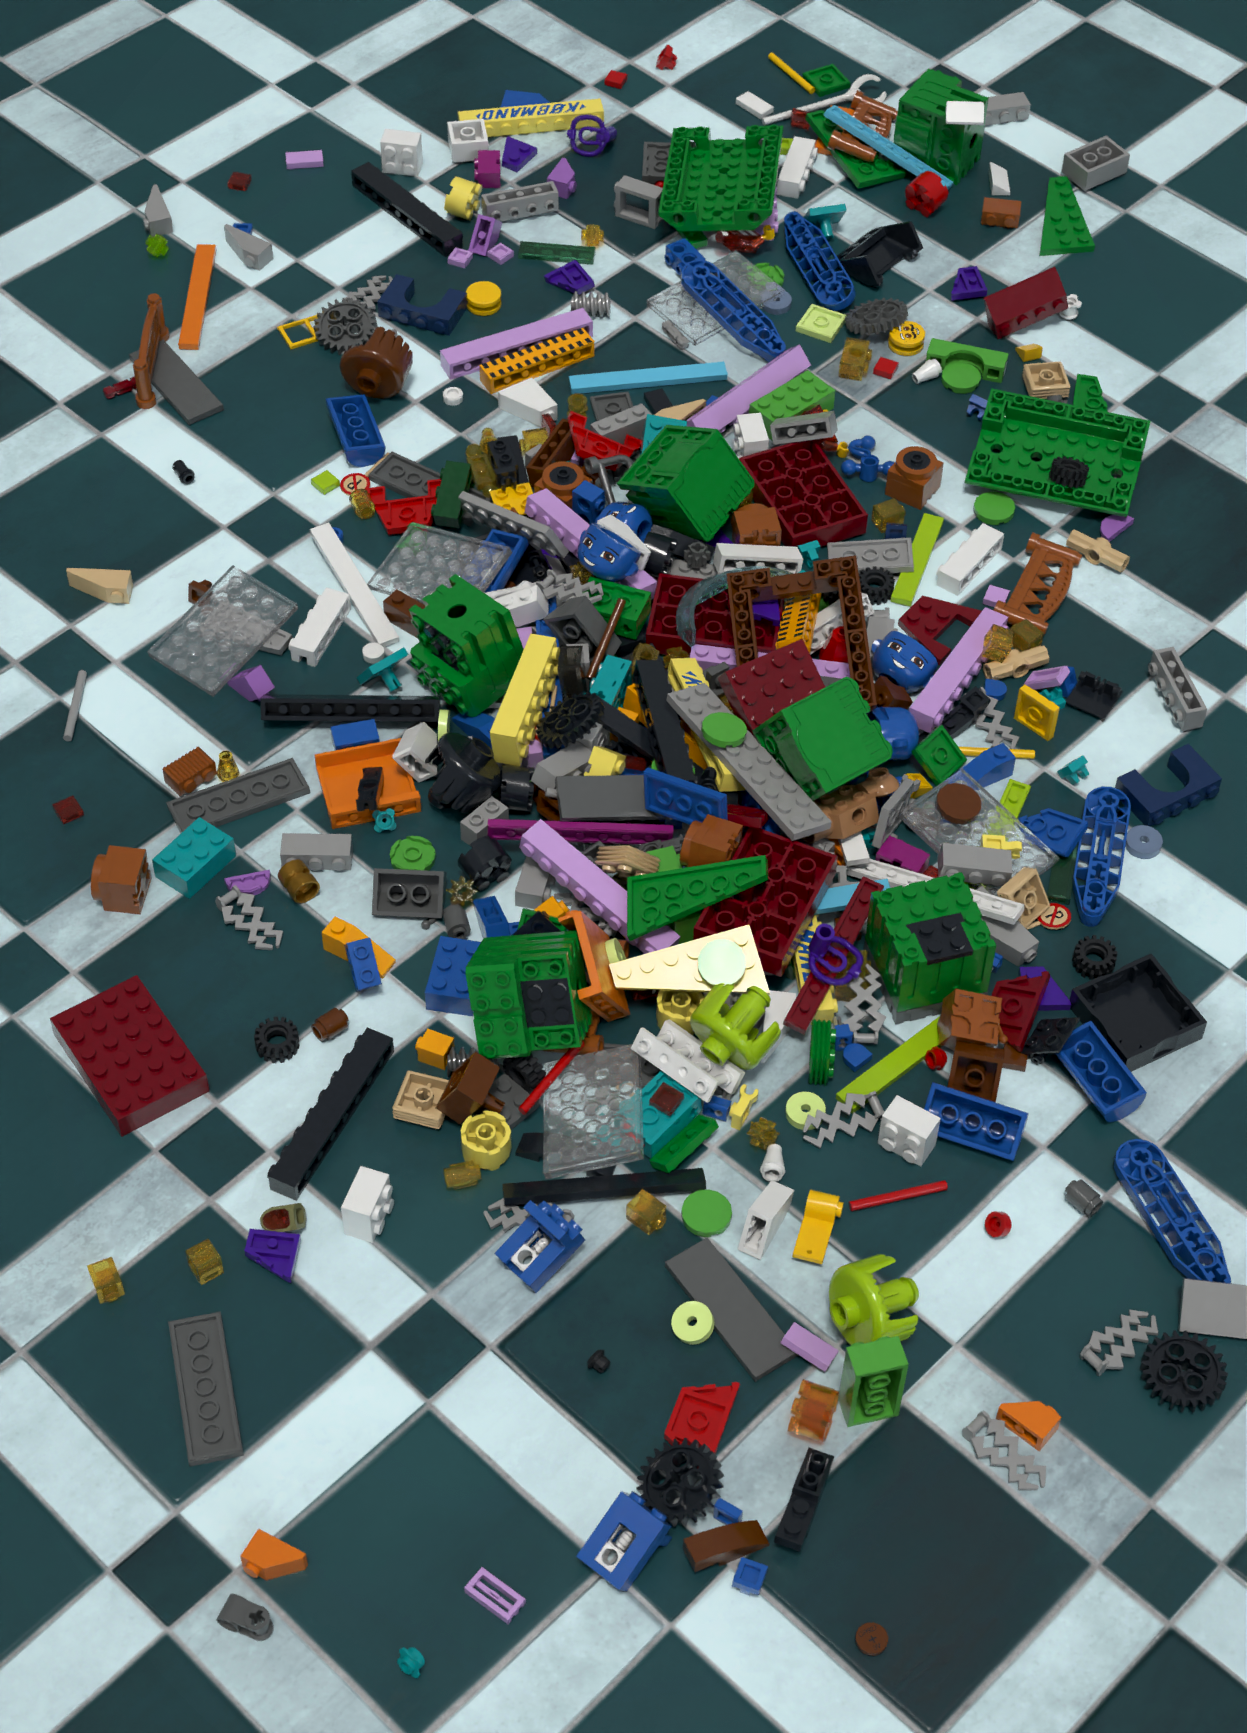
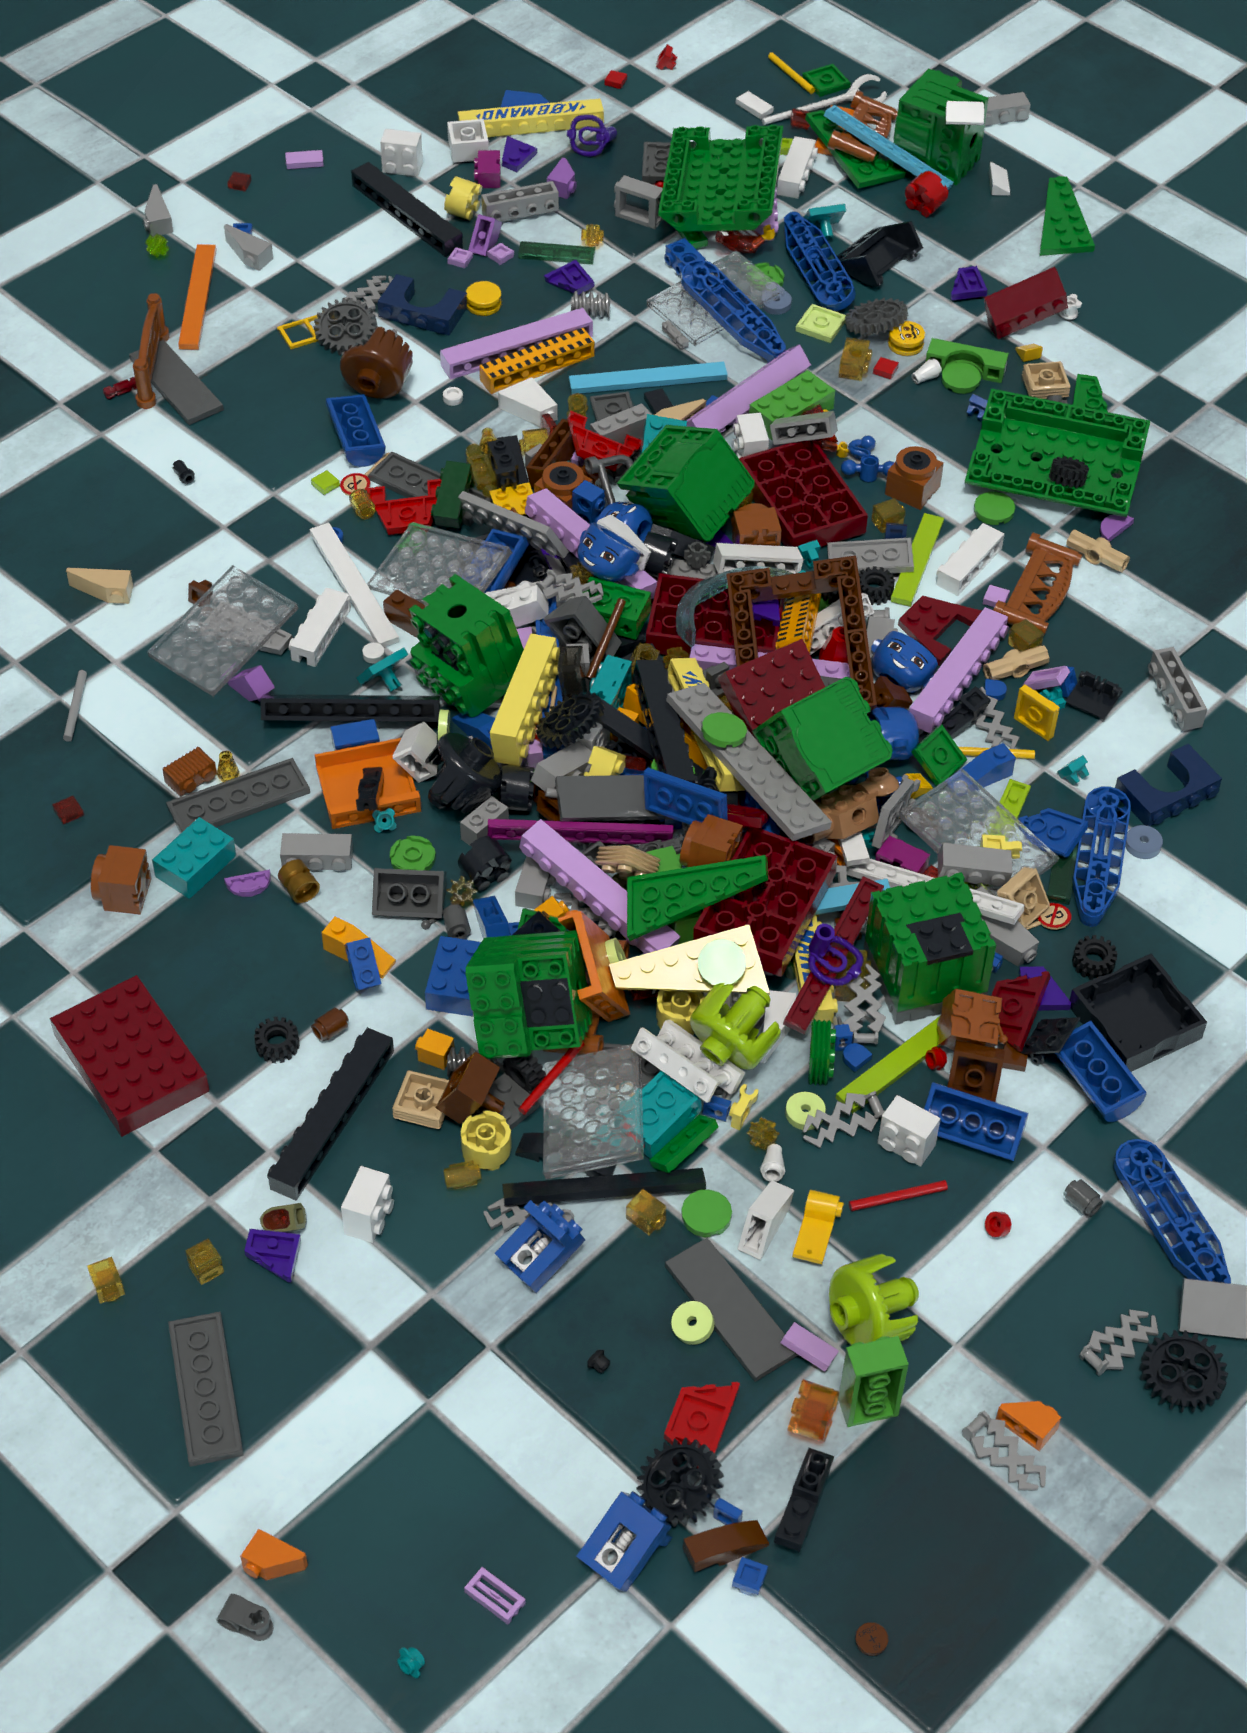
light grey piece [215,885,283,950] -> none
clear red tile [649,1082,684,1116] -> none
reddish brown tile [935,783,981,824] -> none
dark orange brick [981,197,1021,228] -> none
clear yellow brick [982,624,1013,663] -> none
light grey brick [1061,136,1130,191] -> none

